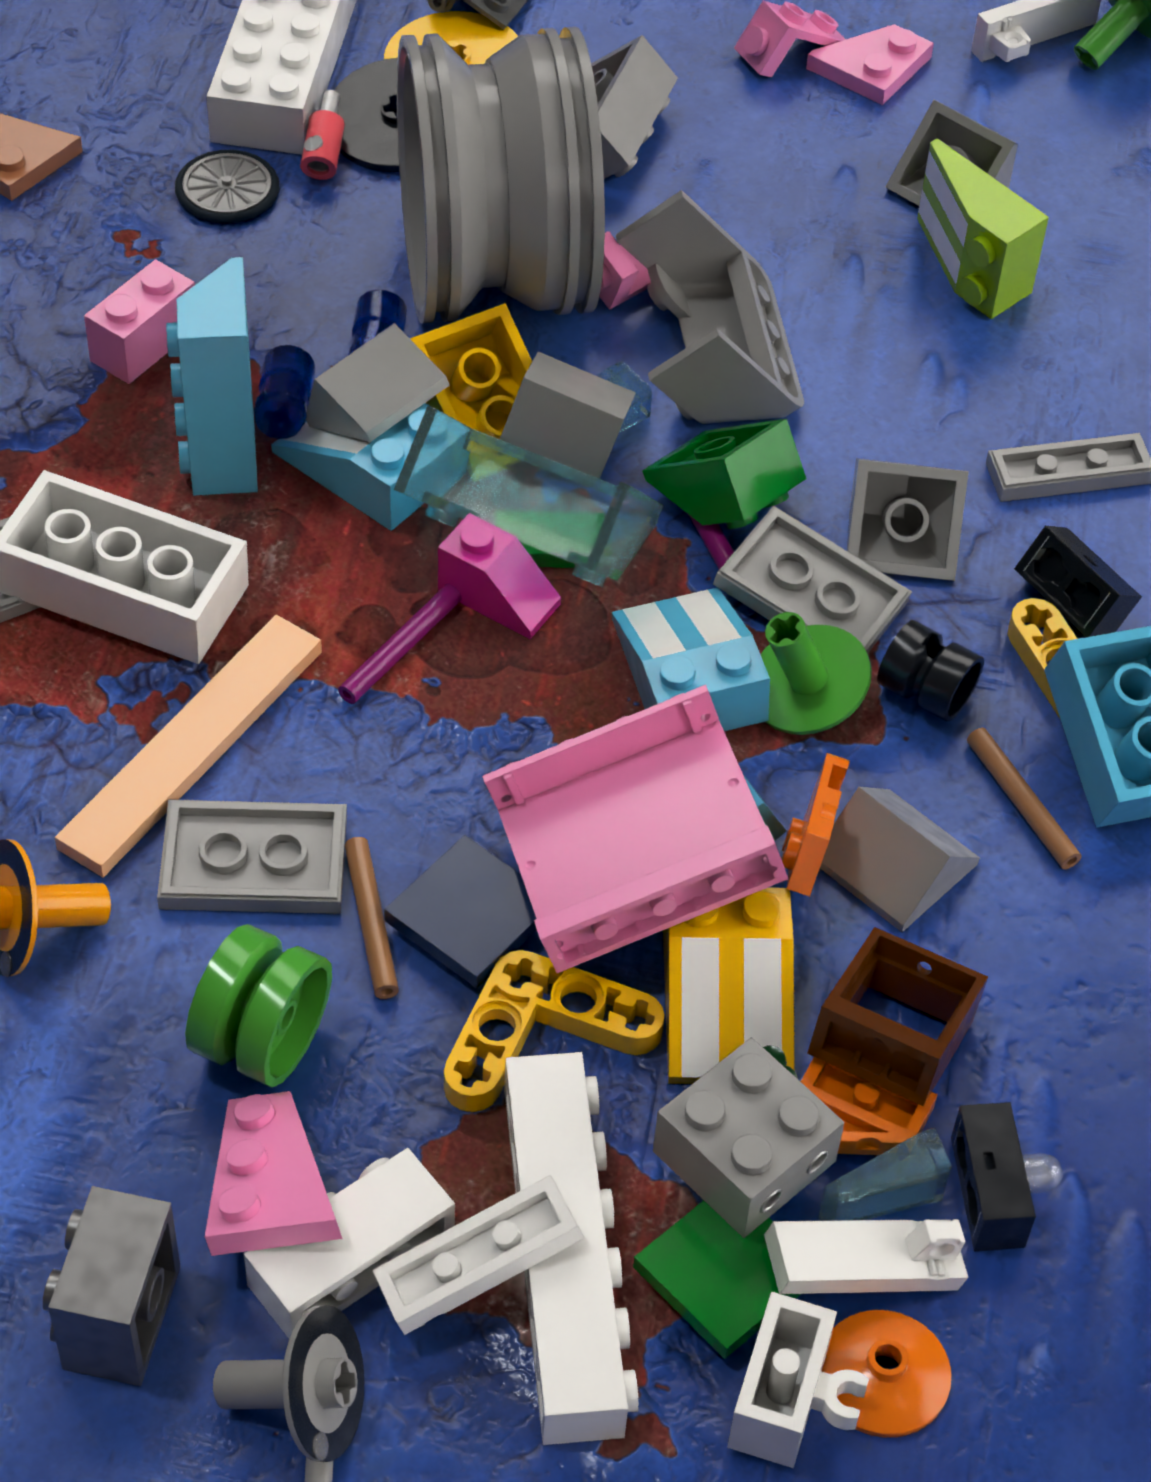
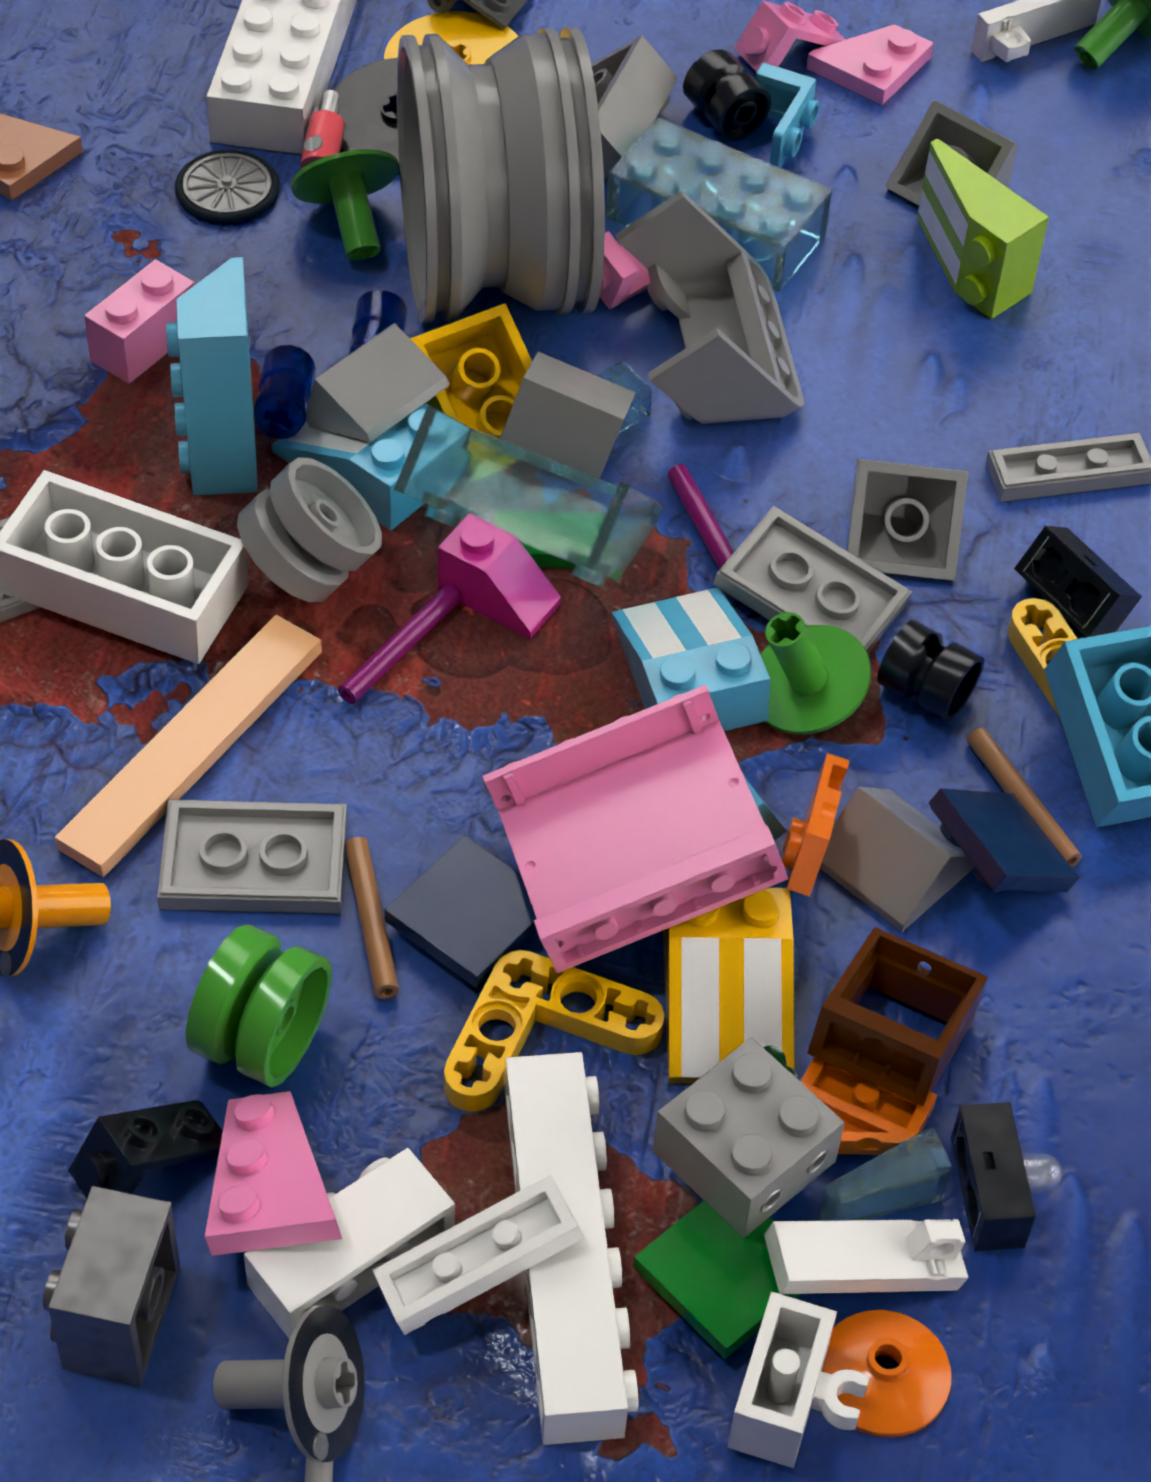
green slope [642,418,806,529] -> none
none -> black bracket [68,1100,223,1198]
none -> light grey wheel [237,457,382,602]
none -> bright green piece [291,149,400,261]
none -> clear light blue brick [606,117,832,292]
none -> black wheel [683,49,771,141]
none -> medium azure bracket [755,63,820,172]
none -> dark blue tile [928,788,1080,893]

